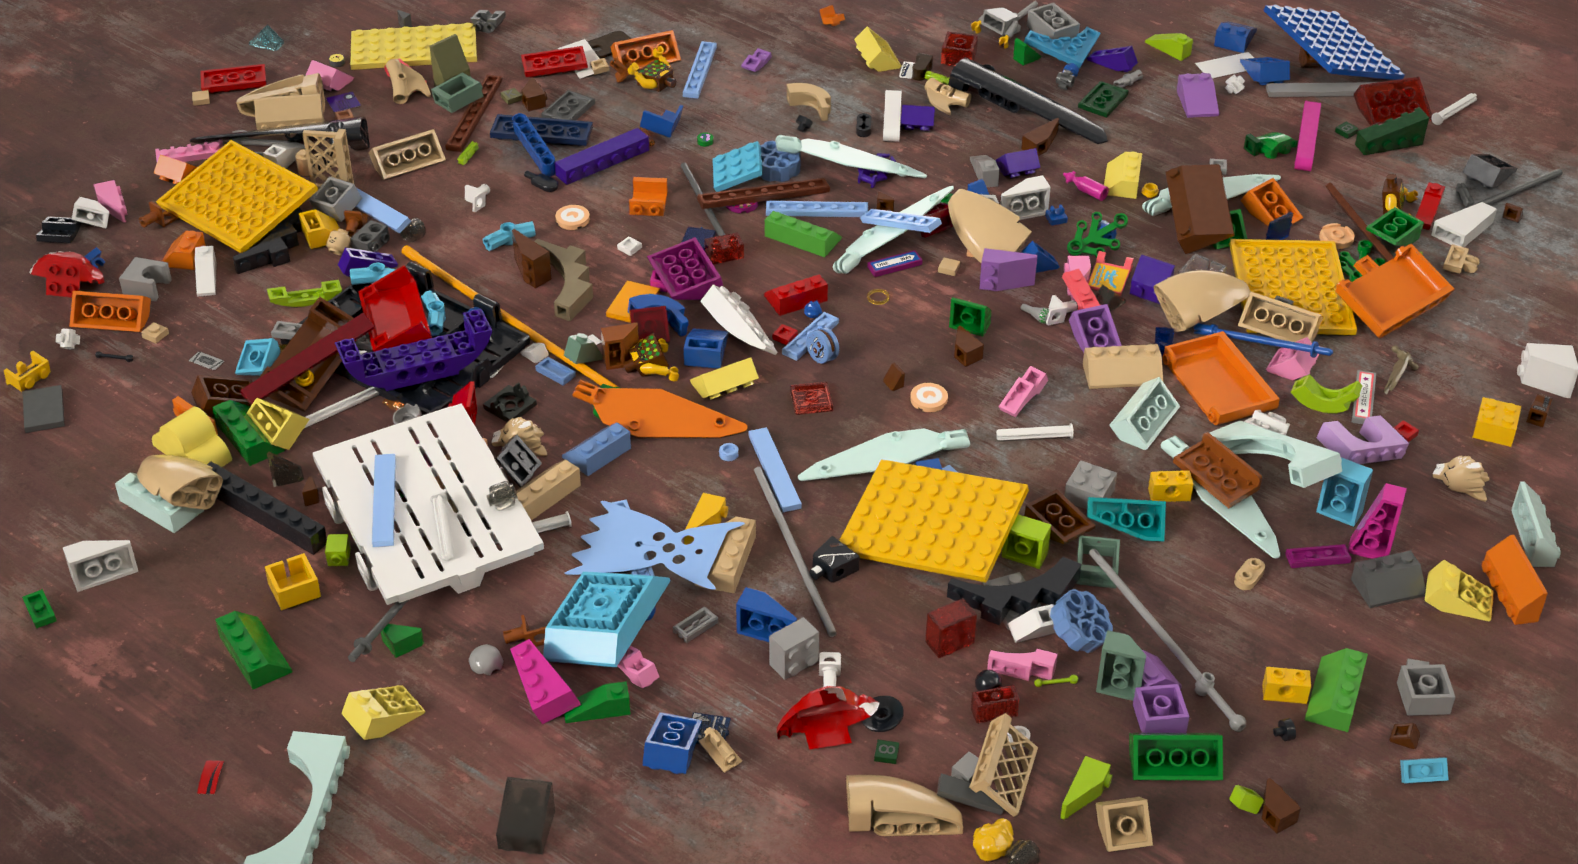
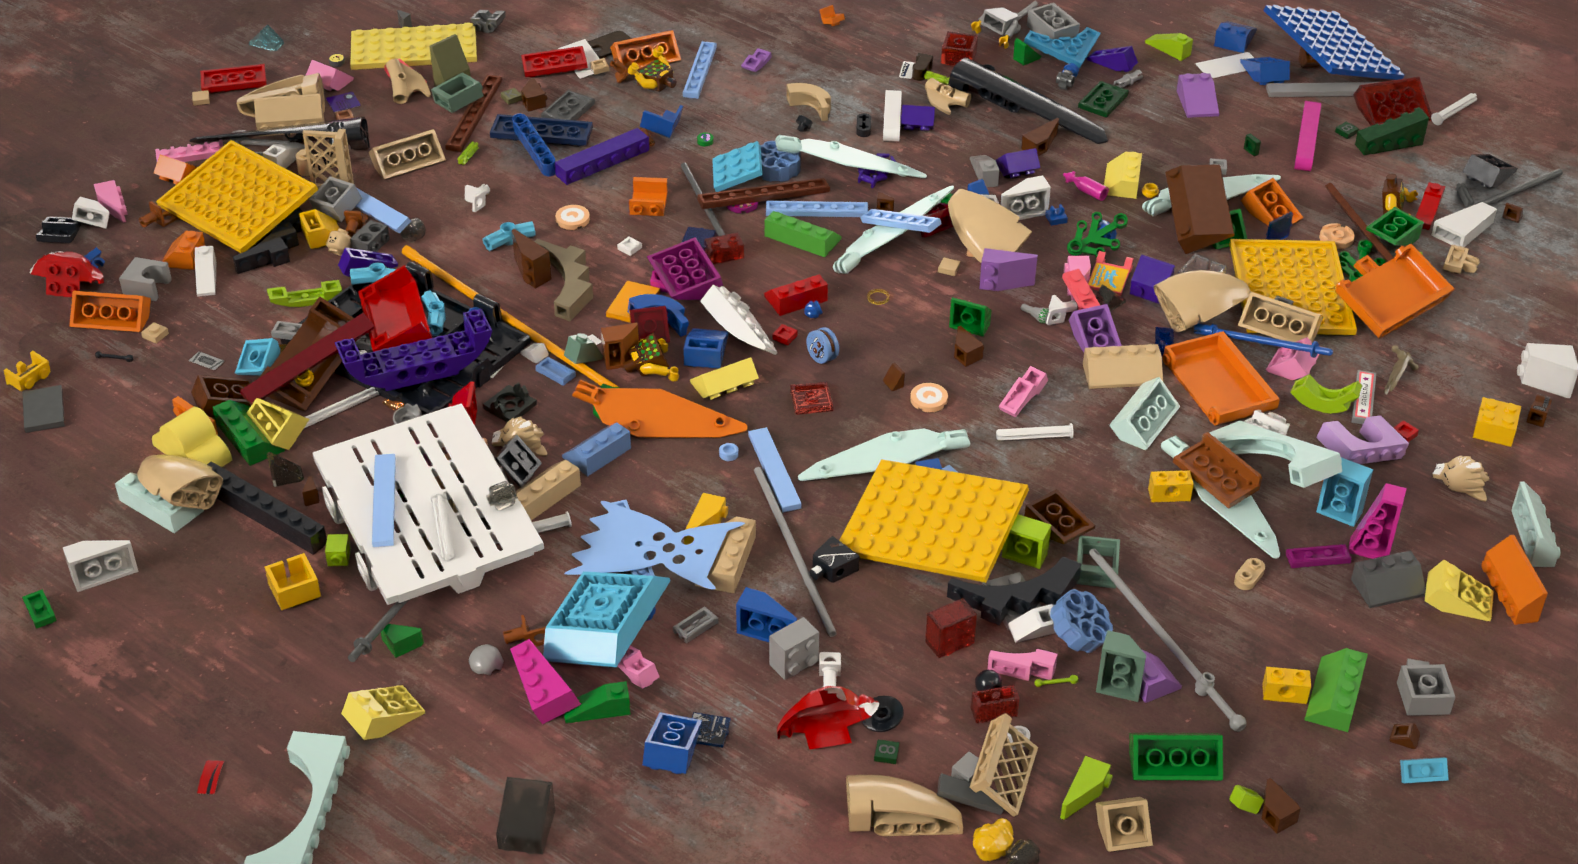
white gear [56,329,80,349] -> none
green slope [215,611,292,690] -> none
black piece [524,171,558,192] -> none
tan hinge [699,727,742,773] -> none
light blue tile [782,312,839,361] -> none
light yellow slope [854,26,902,72] -> none
tile [867,250,923,277] -> none
blue slope [1020,241,1060,273] -> none
light grey brick [1064,460,1117,509] -> none
teal wedge [1087,497,1166,542] -> none
medium lavender brick [1133,684,1189,733] -> none
white gear [1225,74,1245,94] -> none
green slope [1256,132,1298,159] -> none
black tile [1273,718,1296,741] -> none

